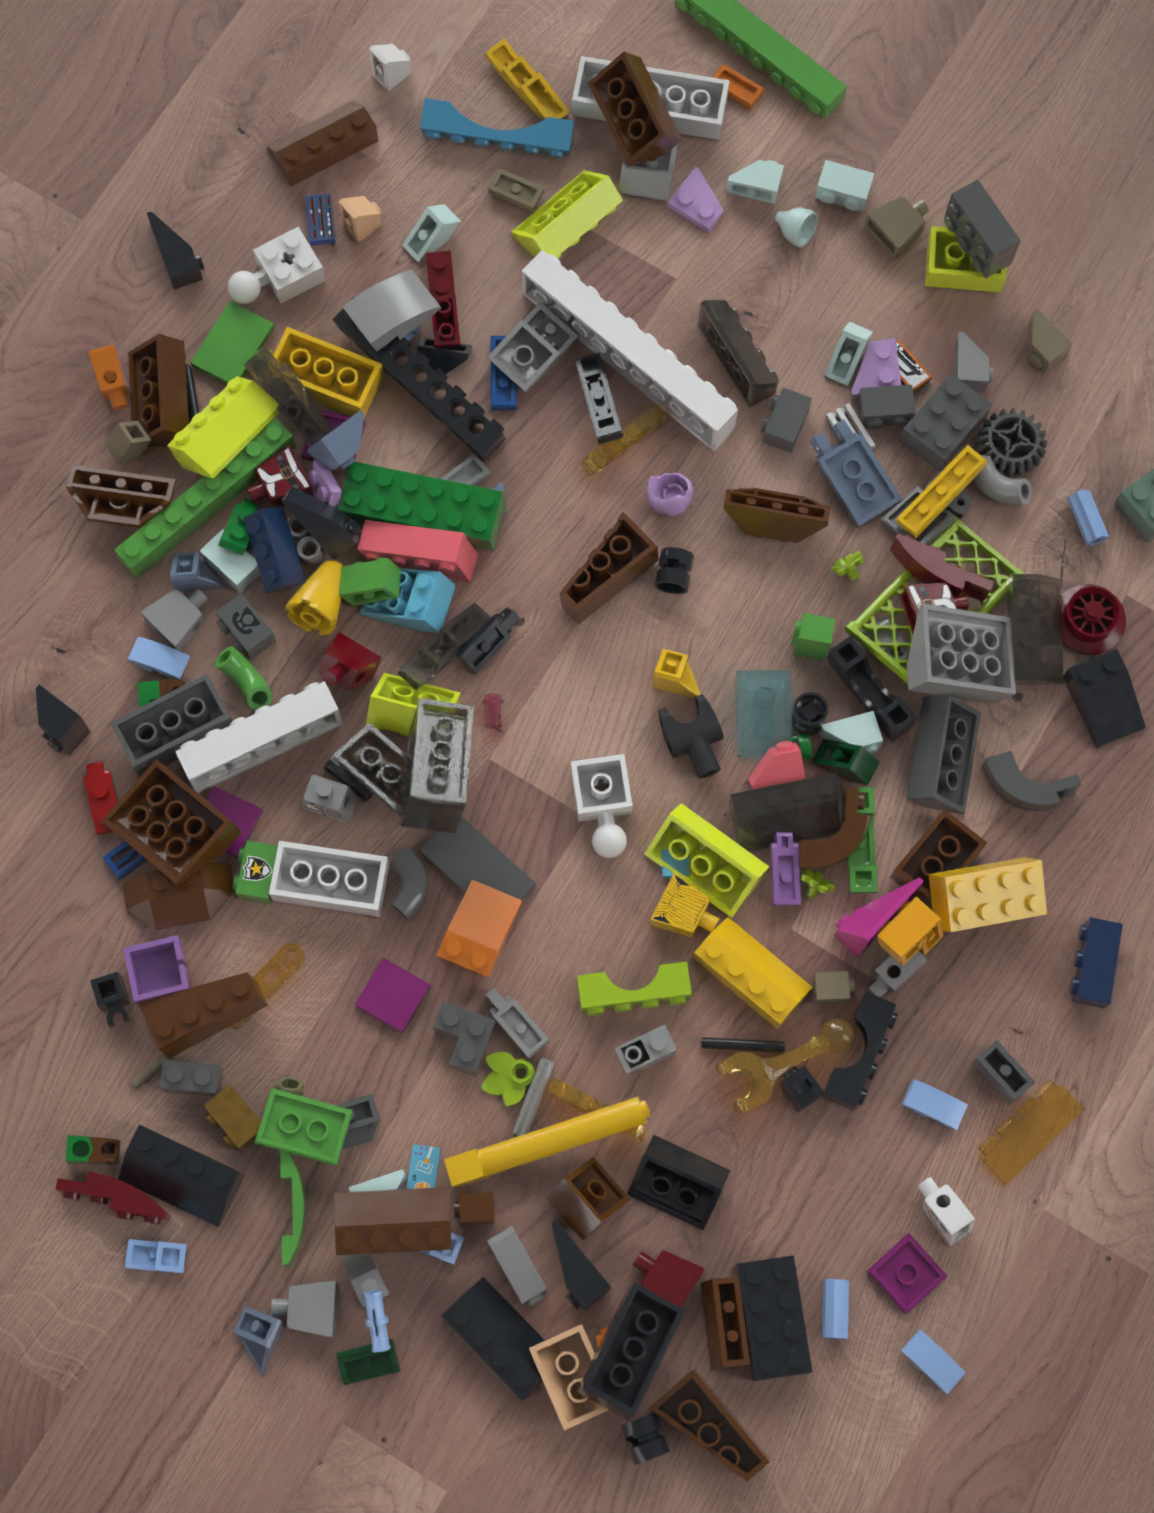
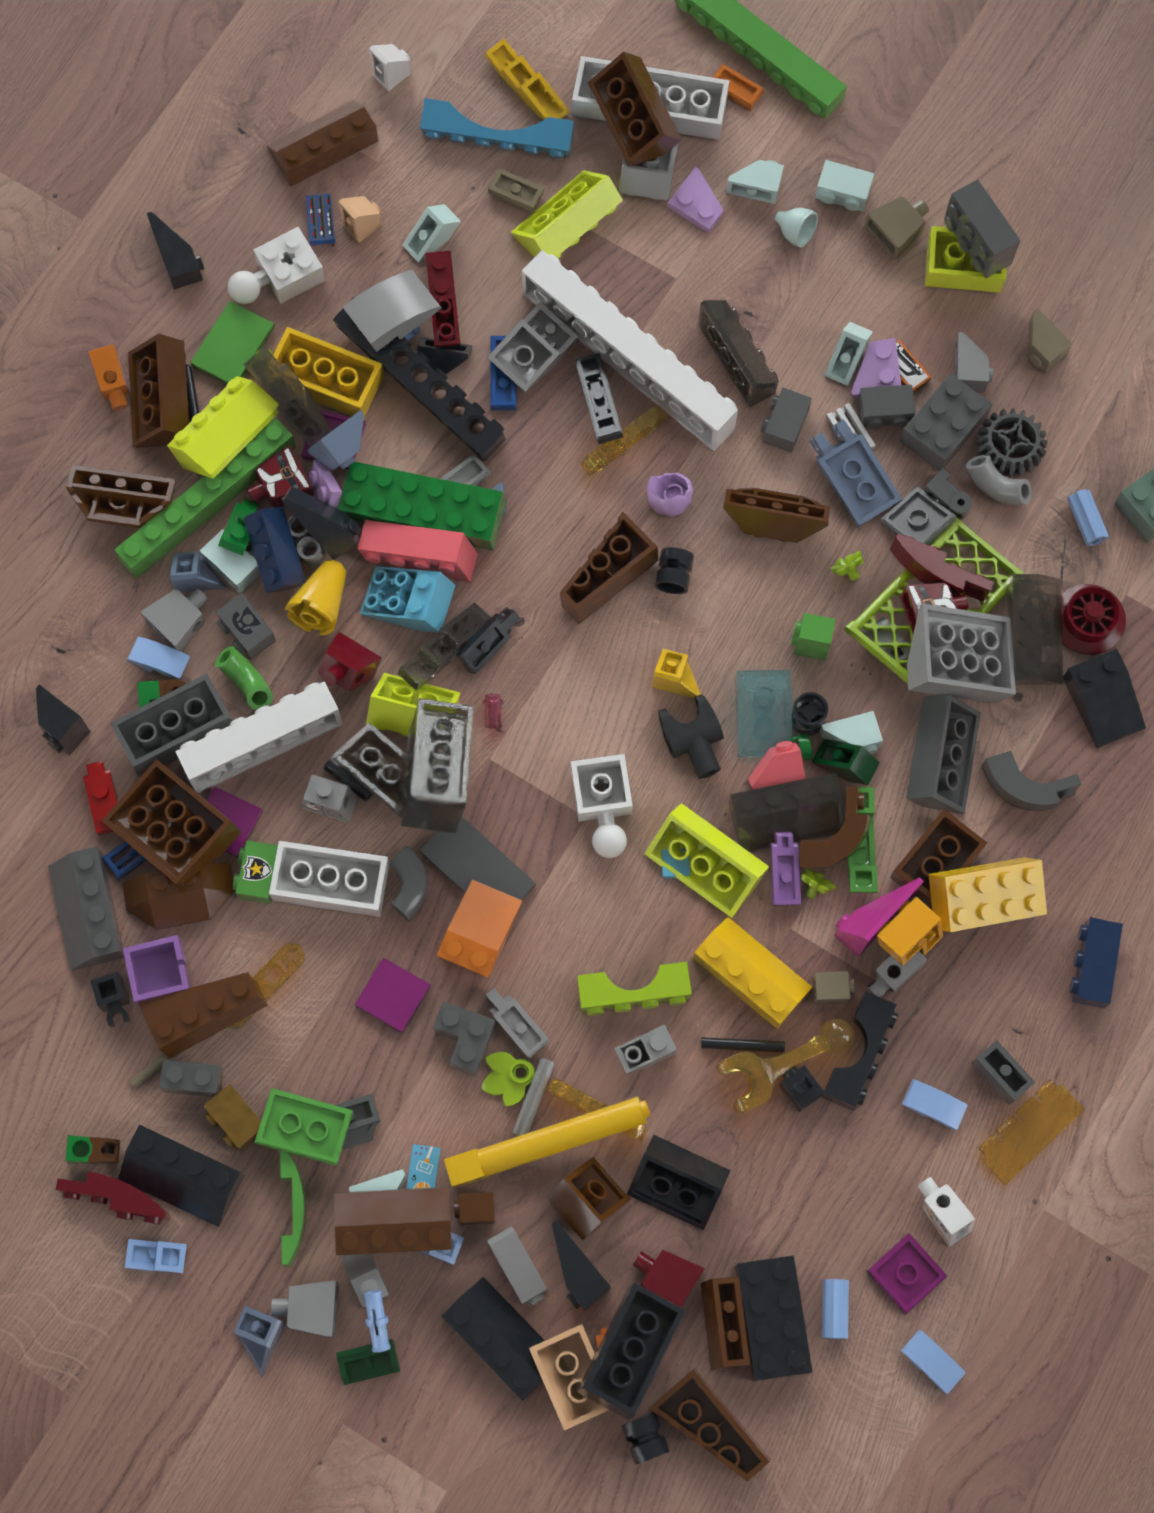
dark tan brick [105,421,151,464] -> none
olive tile [276,1077,304,1096] -> none
bright green brick [339,558,401,606] -> none
yellow torso [650,873,720,937] -> none
black arch [826,635,917,742] -> none
yellow tile [896,445,988,539] -> none
none -> dark grey slope [48,846,125,971]

